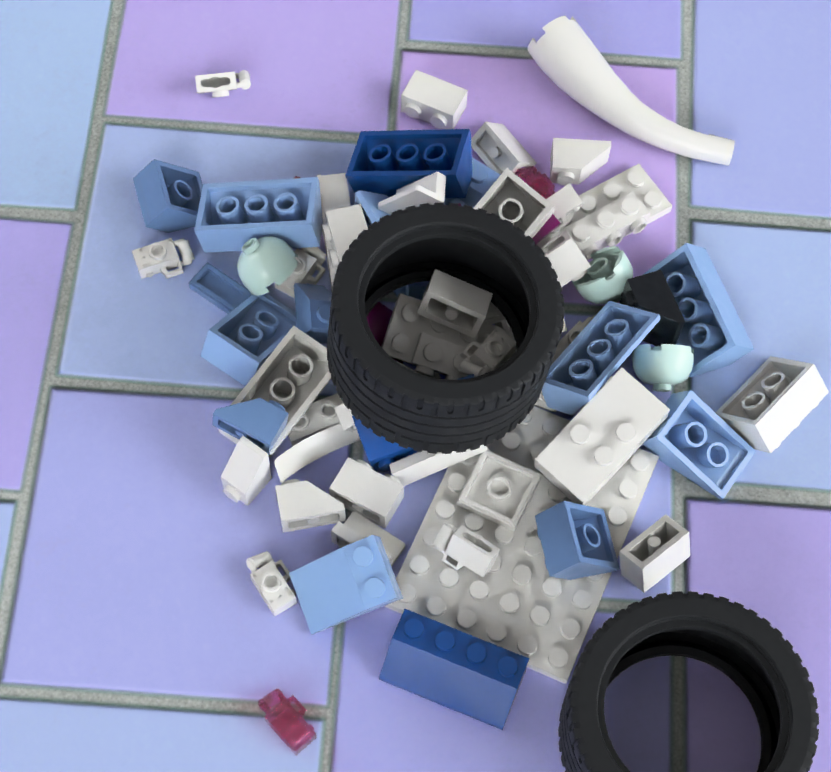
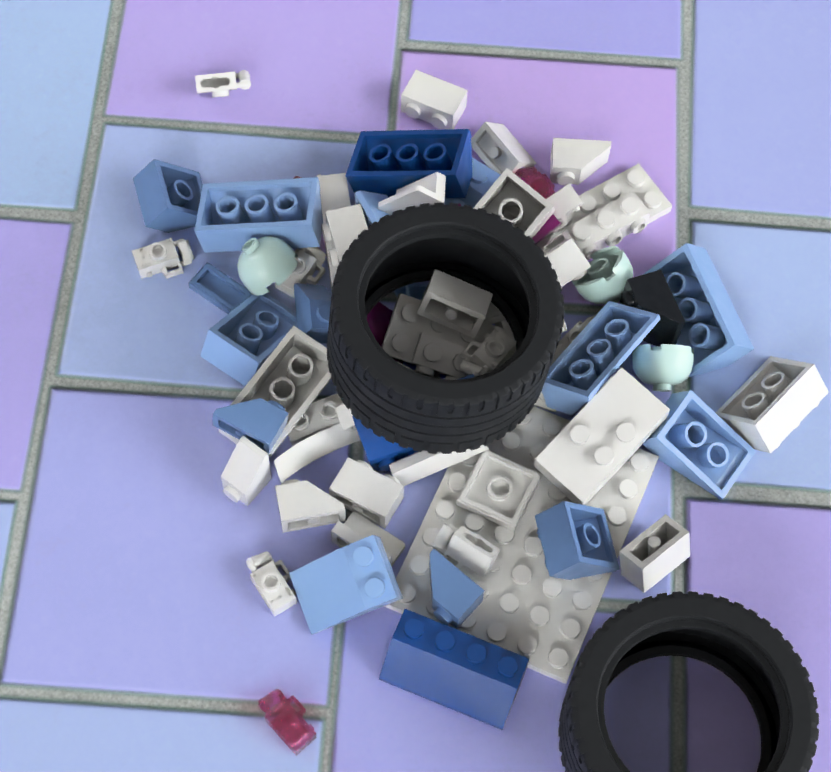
white brick [528,15,735,166] -> none
none -> medium blue slope [429,549,485,629]

